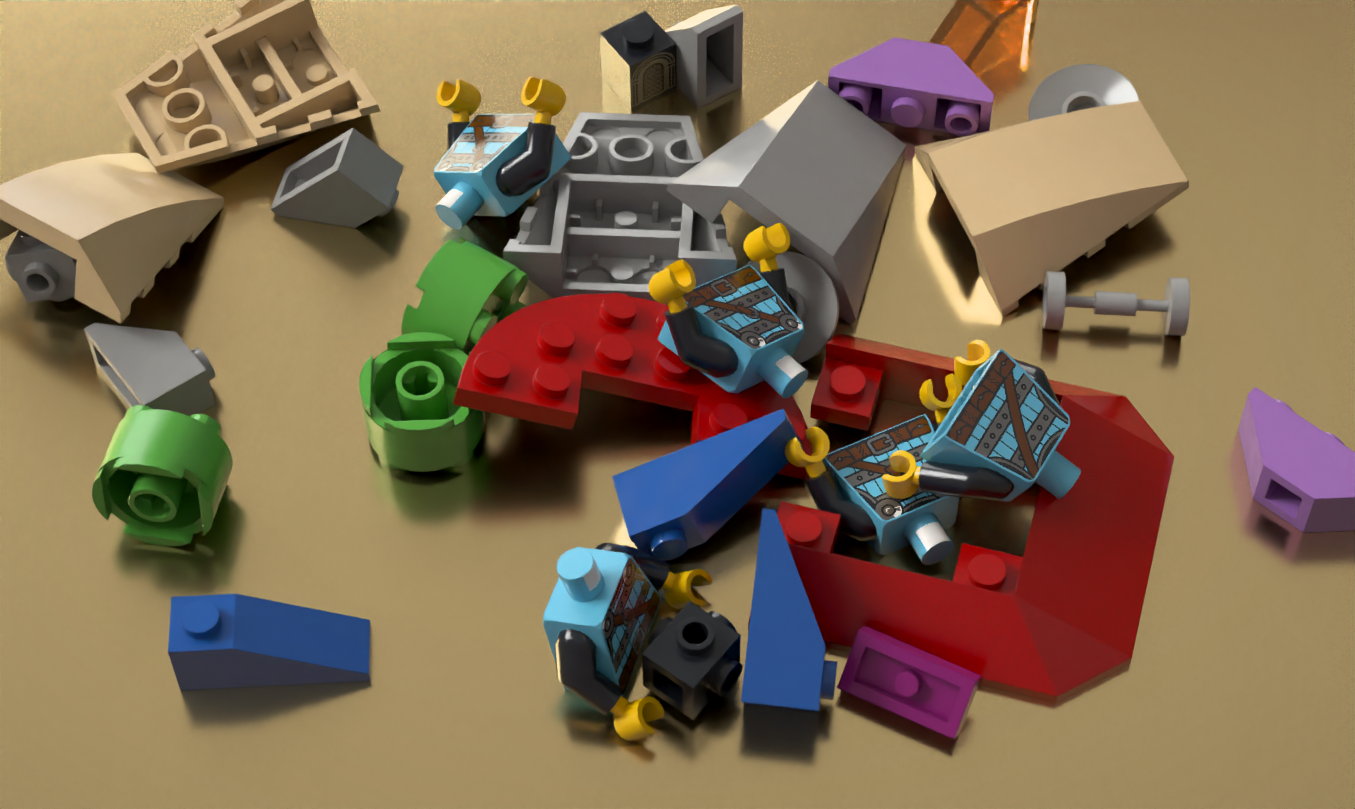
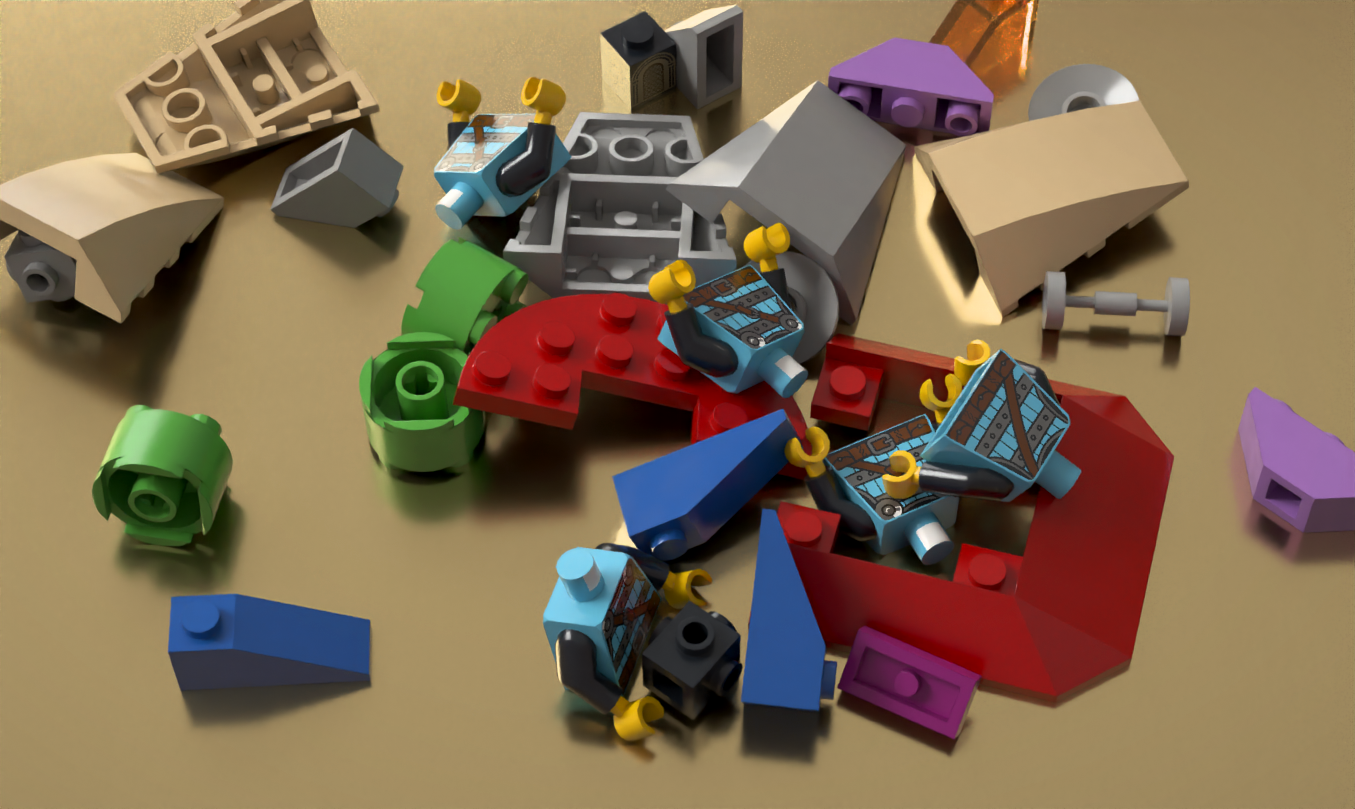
light grey slope [84,323,216,416] -> none

